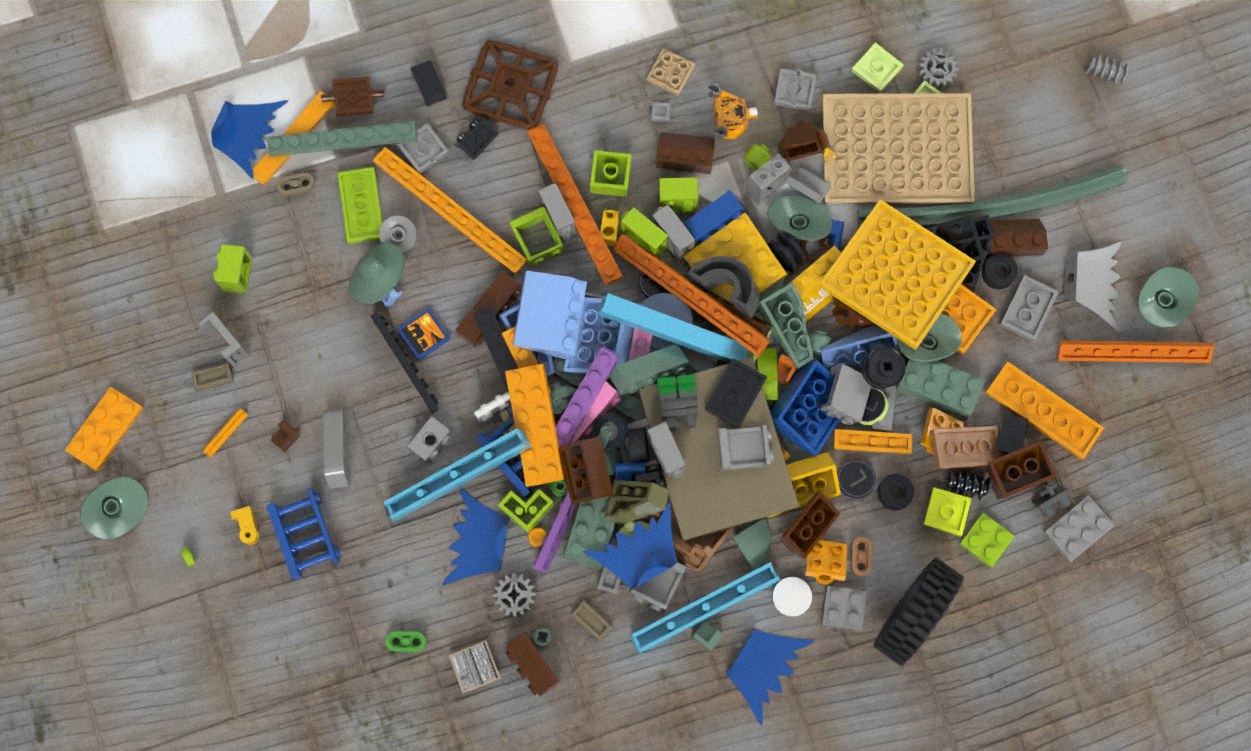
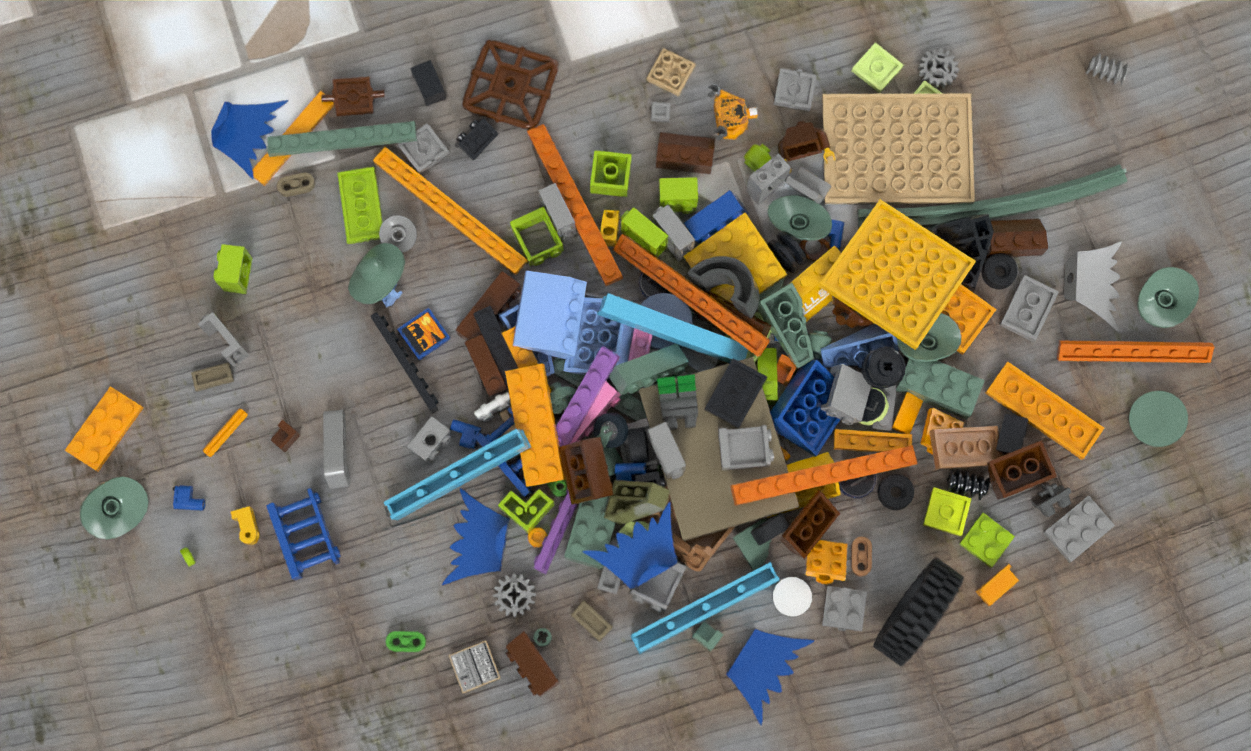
none -> blue piece [173,485,205,511]
none -> blue piece [450,419,481,449]
none -> reddish brown slope [464,334,507,397]
none -> orange plate [730,445,917,505]
none -> black tyre [750,513,790,545]
none -> light orange slope [892,392,923,434]
none -> light orange panel [975,564,1019,606]
none -> sand green piece [1129,391,1188,447]

